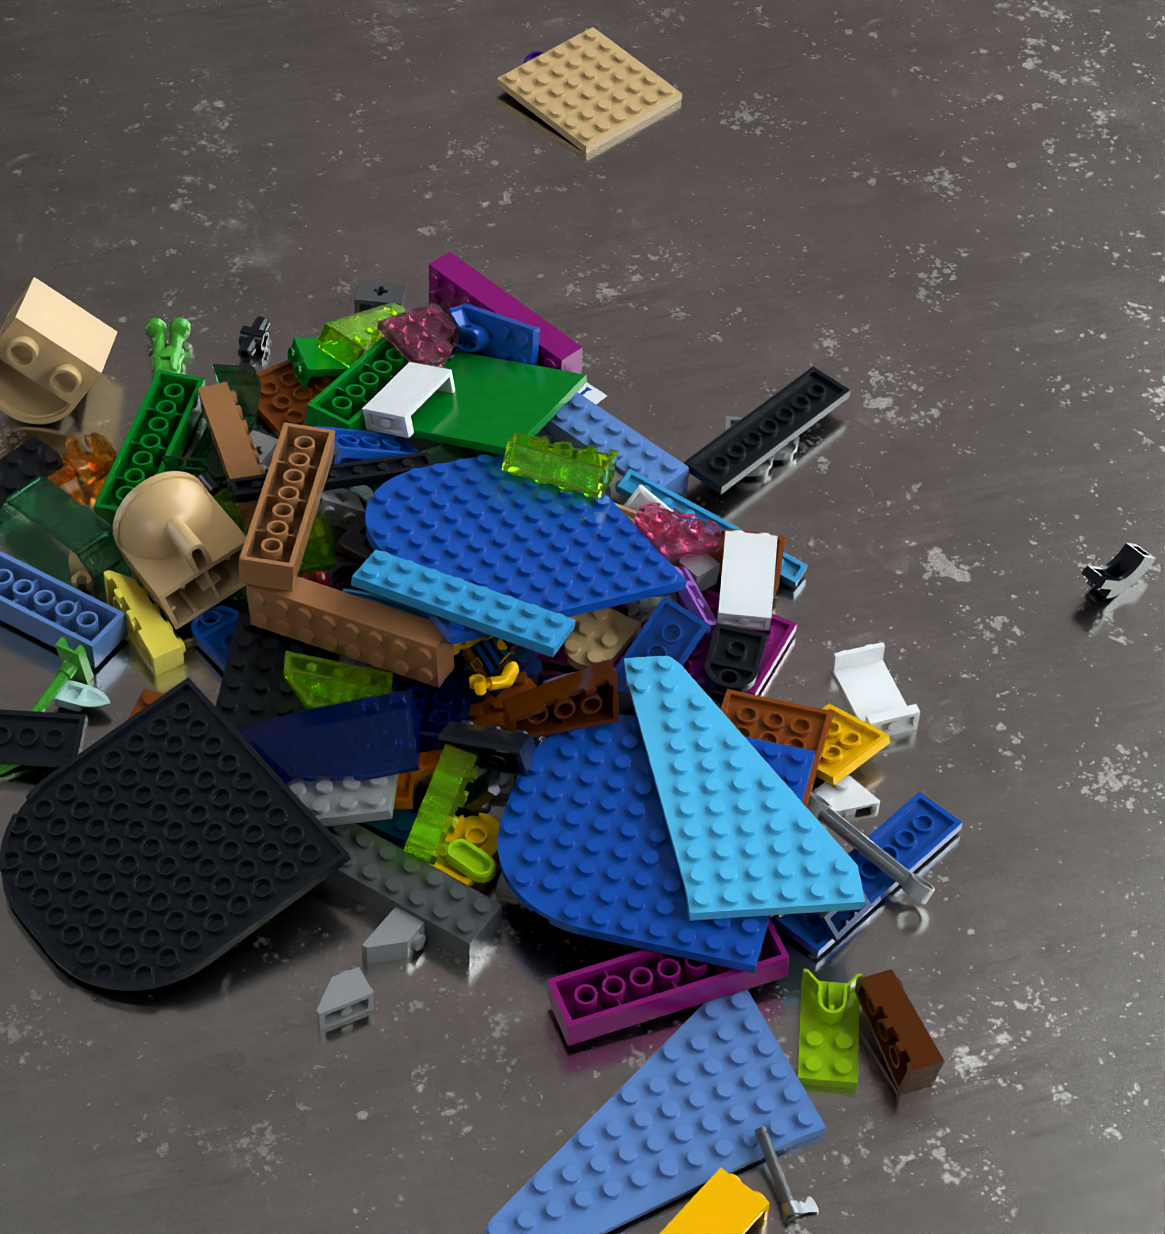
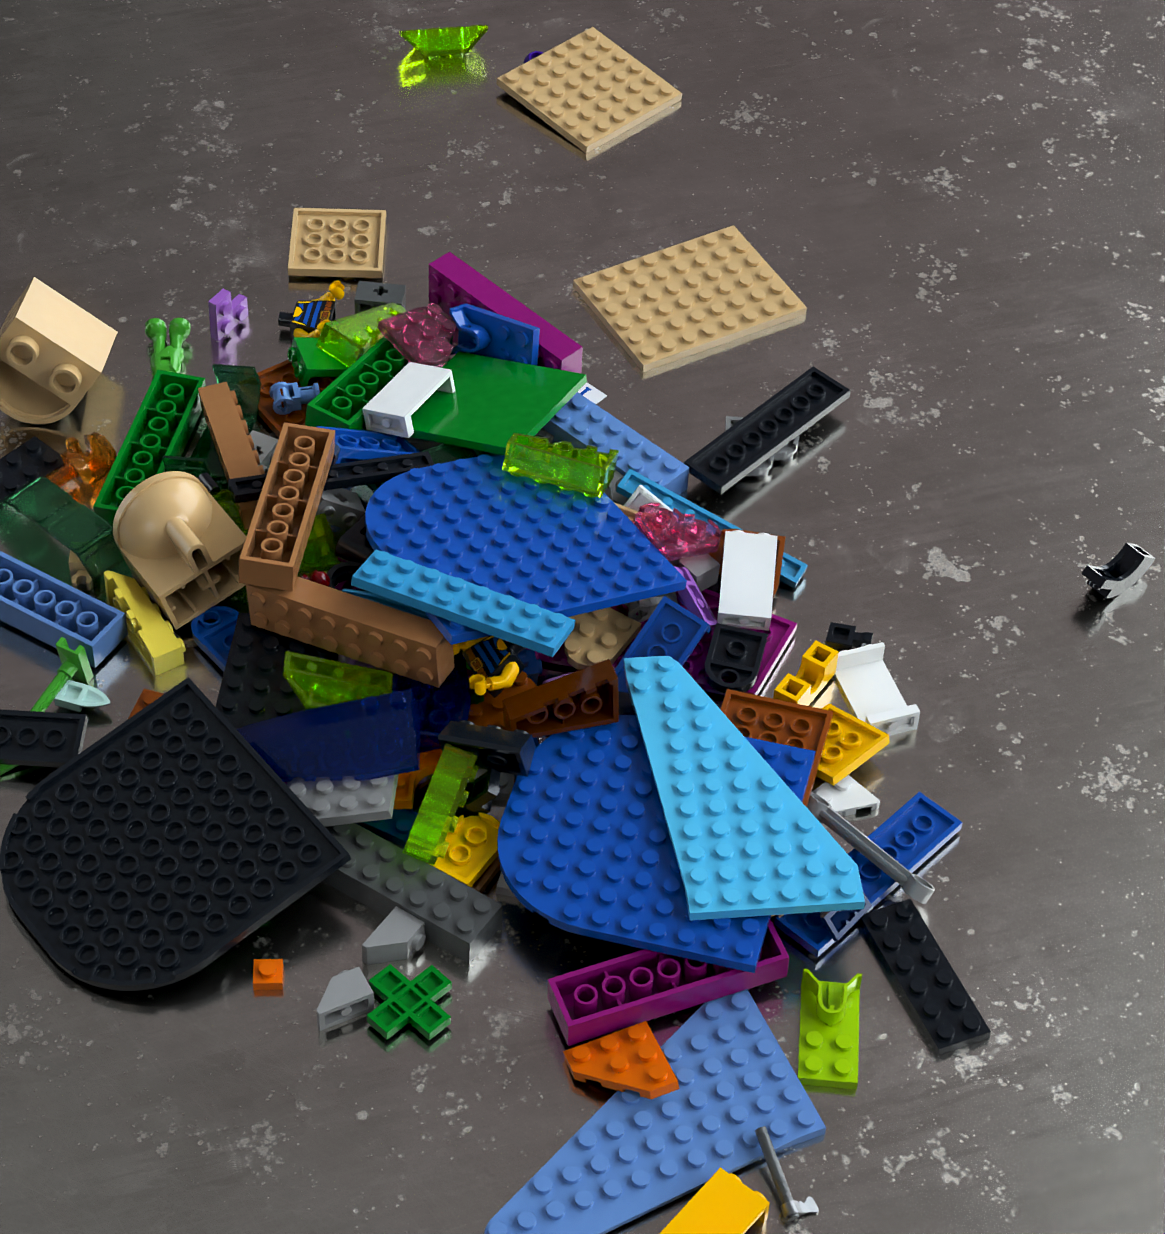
black axle [237,316,270,360] -> none
lime tile [446,839,496,883] -> none
reddish brown wedge [854,969,944,1095] -> none
none -> medium lavender plate [208,288,248,341]
none -> orange plate [253,959,284,990]
none -> medium blue connector [269,382,320,415]
none -> torso [278,280,345,340]
none -> tan plate [288,208,386,278]
none -> green plate [367,964,452,1040]
none -> clear neon green wedge [399,24,488,60]
none -> orange plate [563,1021,679,1099]
none -> tan plate [573,225,807,372]
none -> yellow arch [773,640,839,706]
none -> black plate [825,622,873,651]
none -> black plate [858,899,991,1056]

